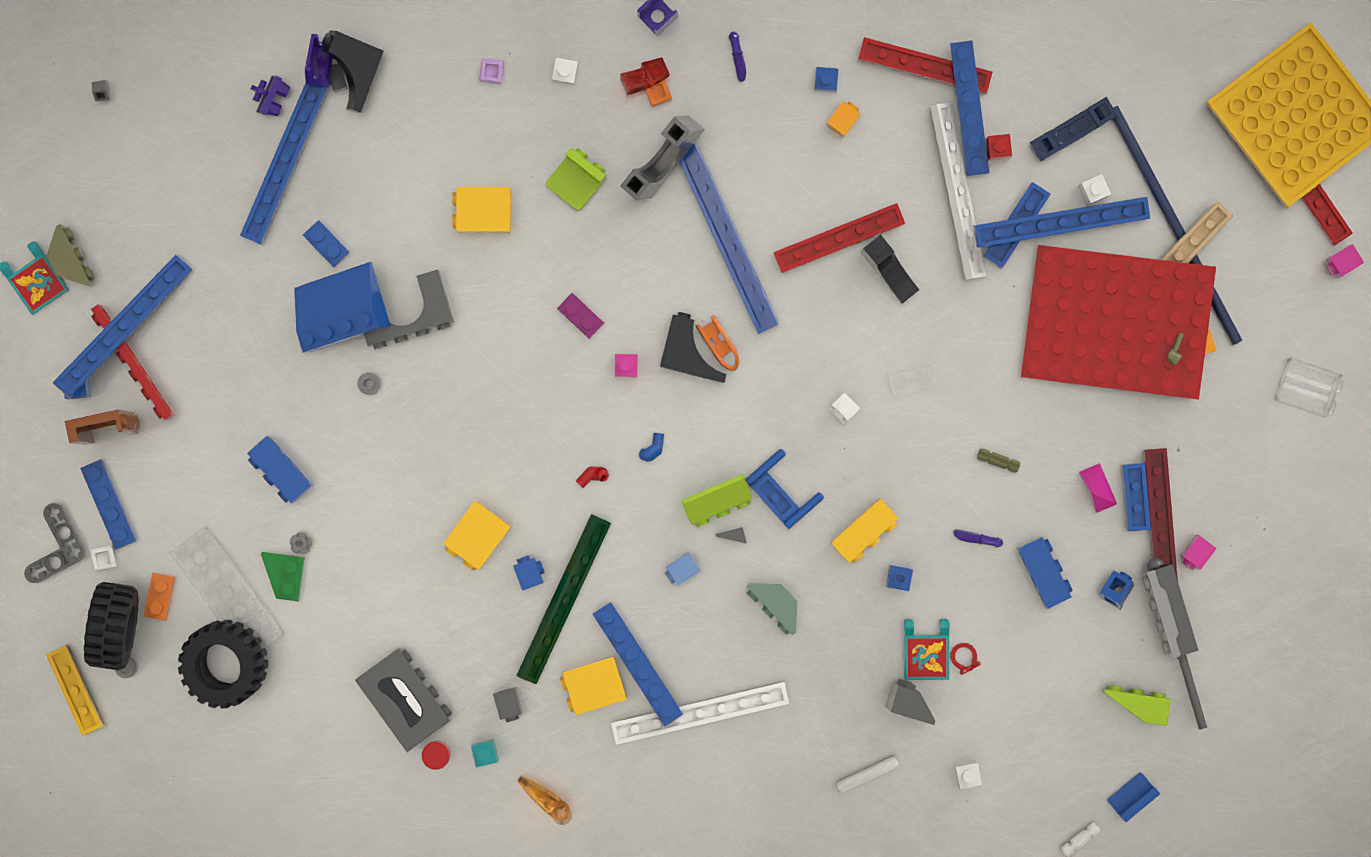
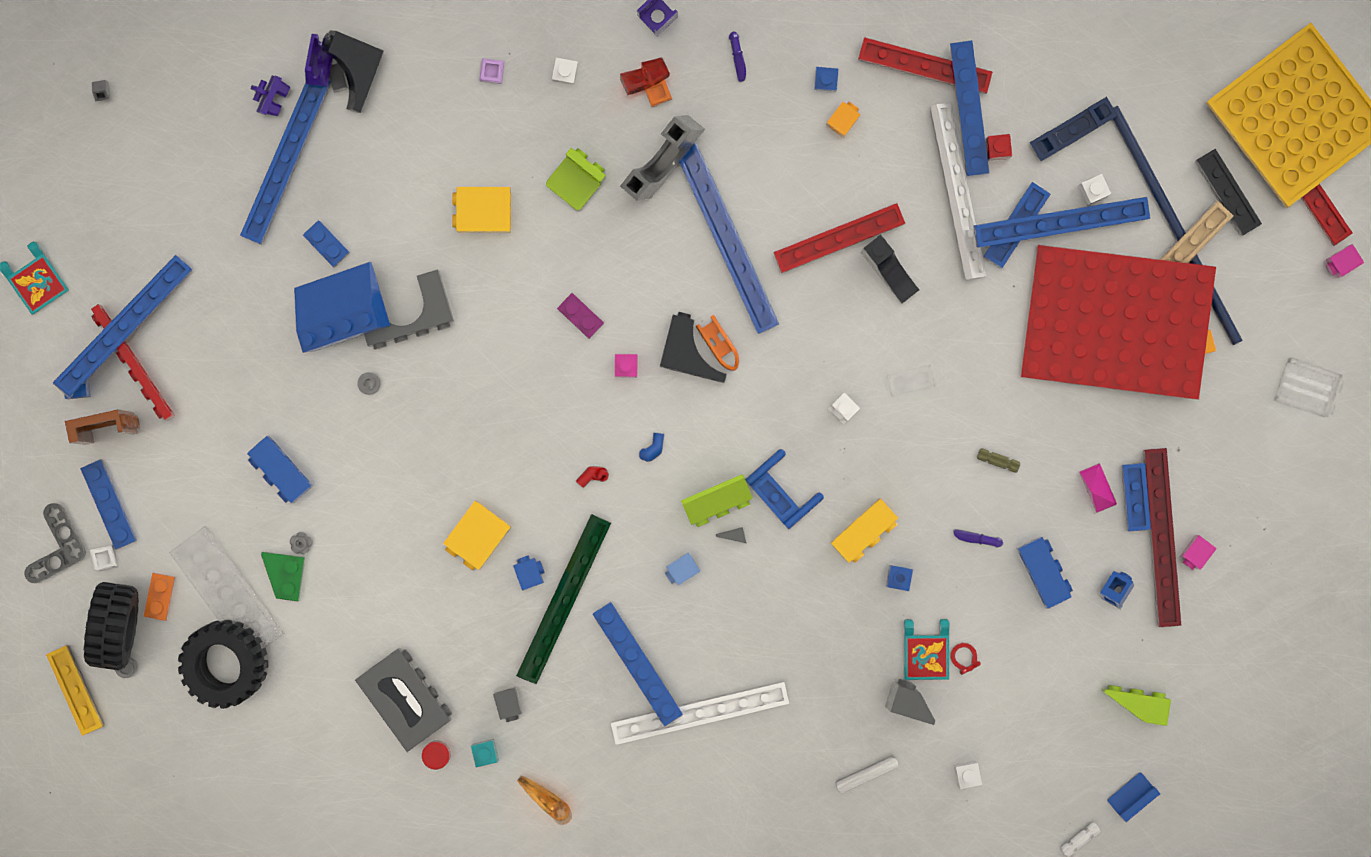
olive slope [46,224,94,287] -> none
yellow brick [560,656,627,715] -> none
sand green slope [747,583,797,635] -> none
piece [1142,558,1207,730] -> none
olive hand [1167,333,1184,365] -> none
none -> black plate [1196,148,1262,236]

